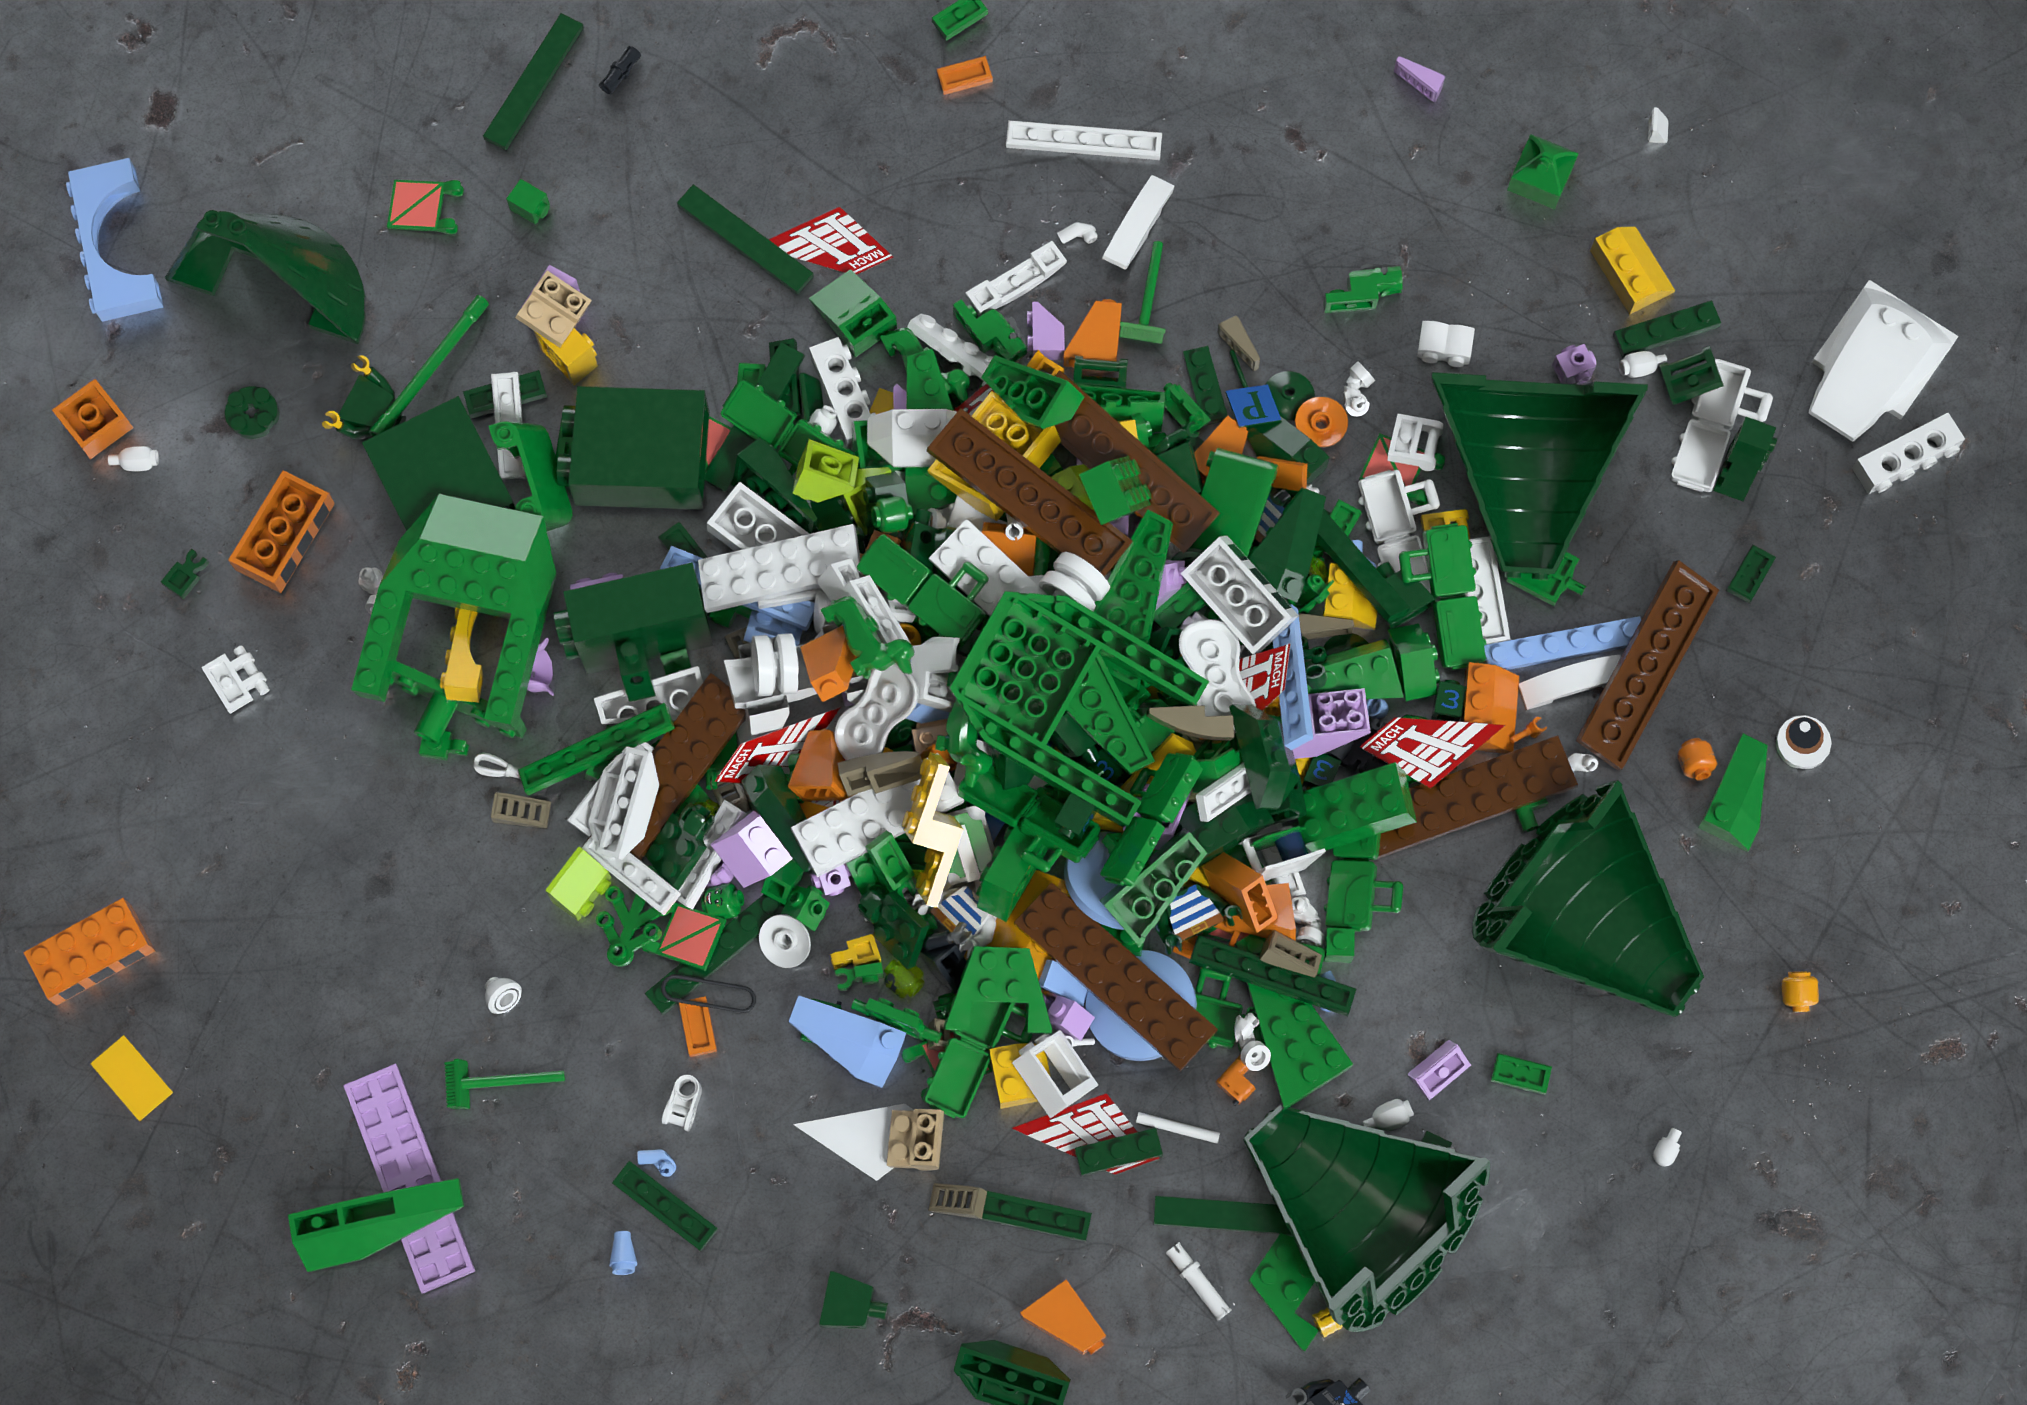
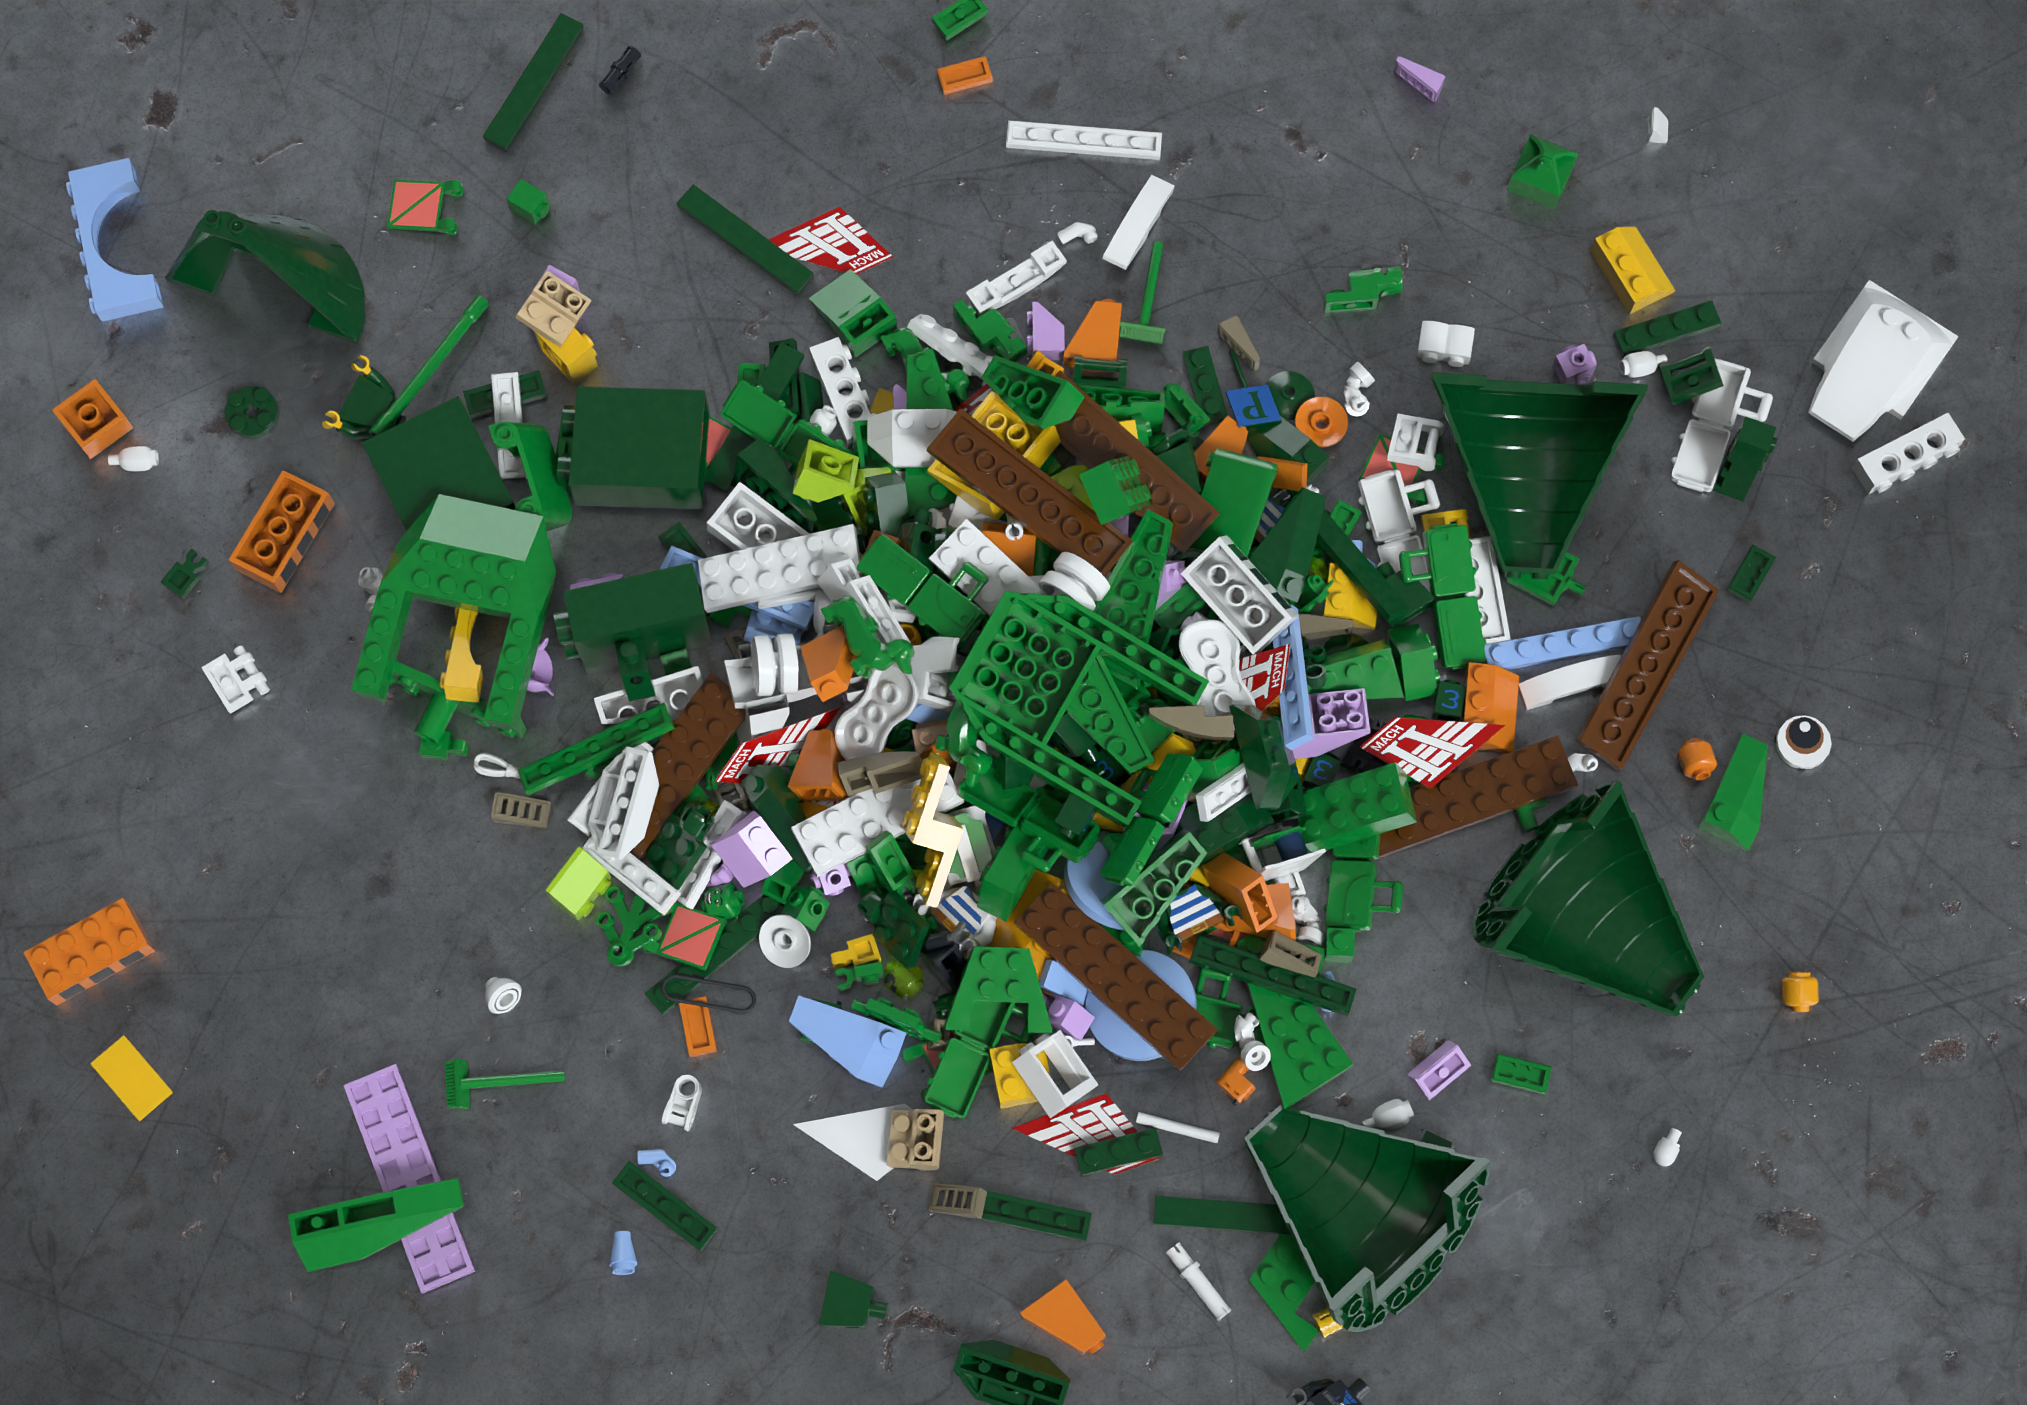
green head [871,496,913,533] -> none
light blue hinge [1367,699,1389,719] -> none
orange hand [1510,717,1547,743] -> none

